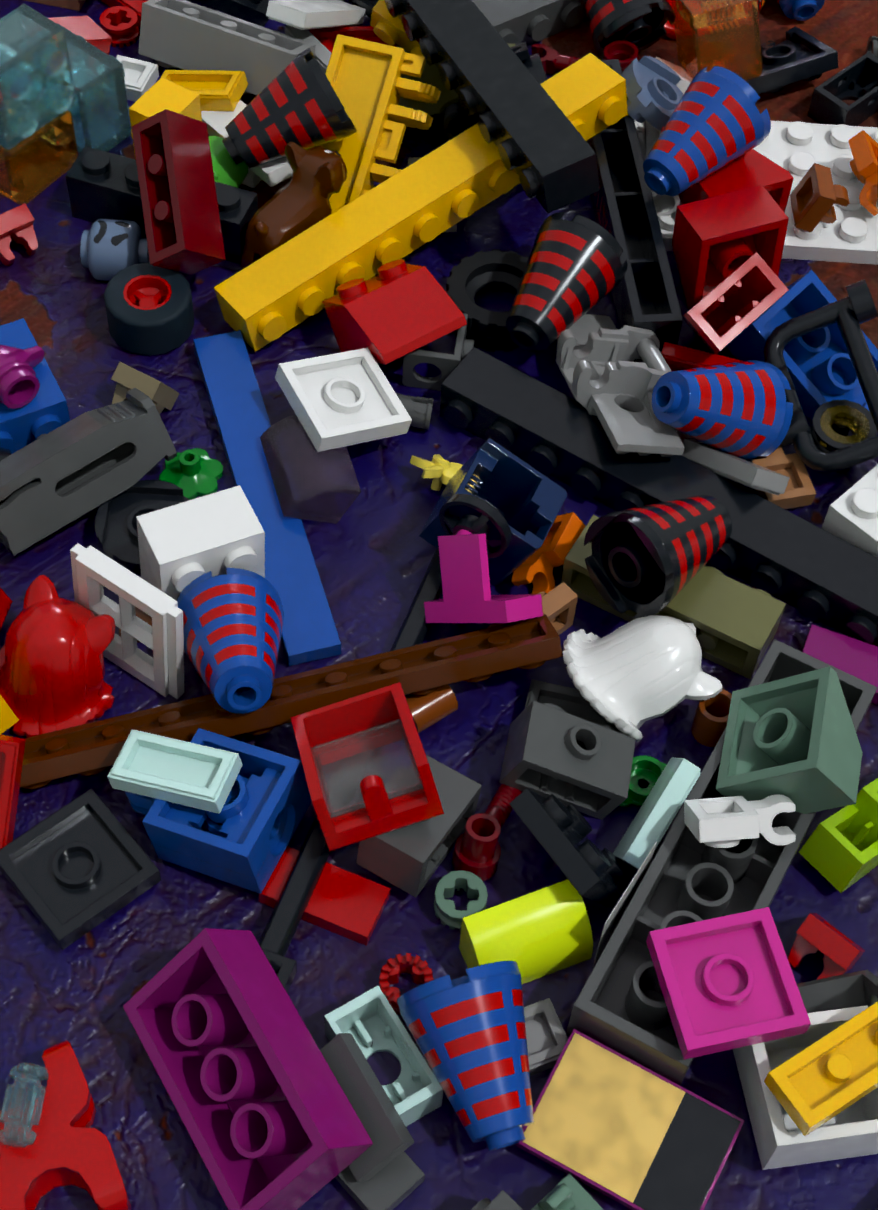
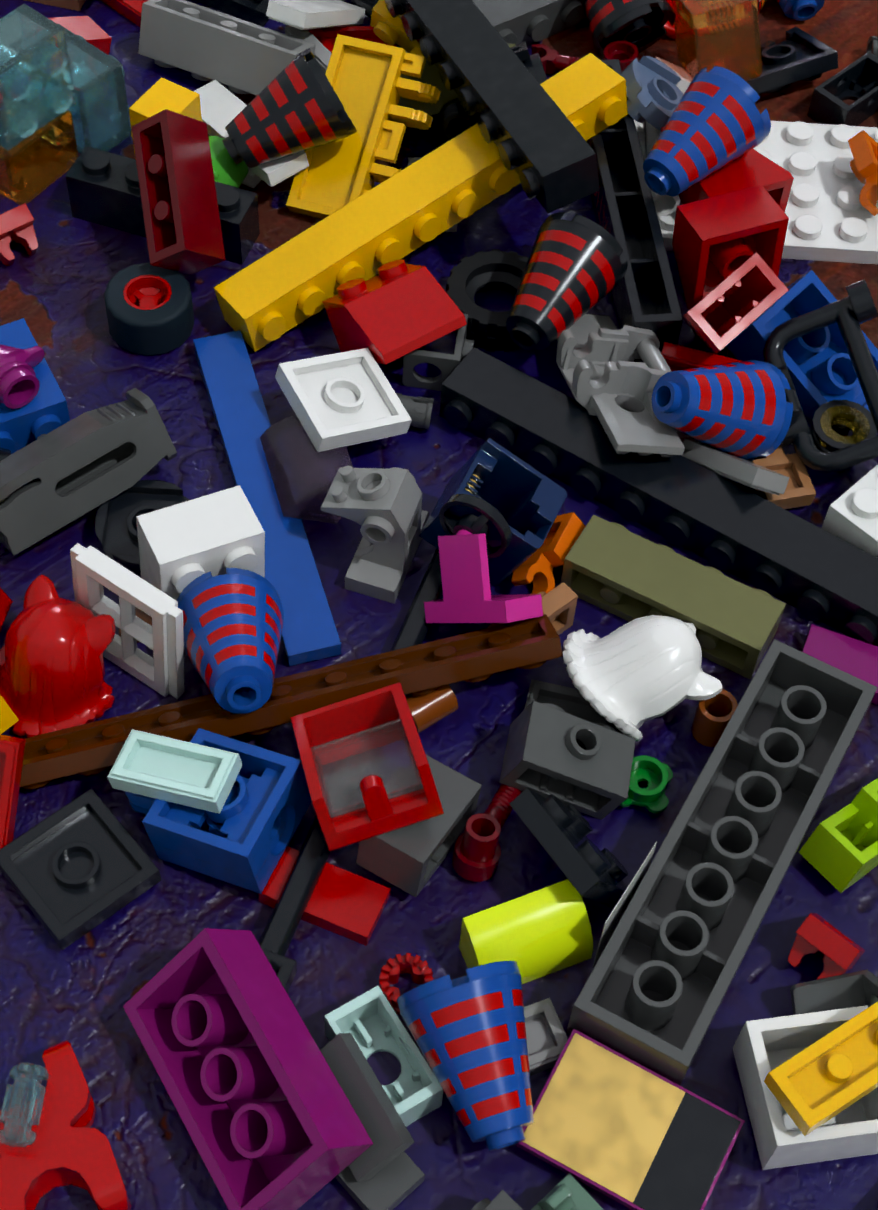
sand blue head [80,219,150,281] -> none
red bush [99,6,140,48] -> none
white tile [101,55,159,102] -> none
dark tan tile [111,362,180,414] -> none
green plant [159,448,223,500] -> none
yellow tile [160,70,248,111] -> none
reddish brown animal [241,142,347,269] -> none
light yellow plant [410,454,463,491] -> none
sand green bush [434,870,488,931] -> none
black cone [584,495,732,618] -> none
light aqua tile [613,757,701,870] -> none
dark pink plate [646,907,811,1060] -> none
white plate [684,794,796,848] -> none
sand green slope [716,666,863,814] -> none
dark orange tile [790,163,849,232] -> none
none -> light grey tile [321,465,429,604]

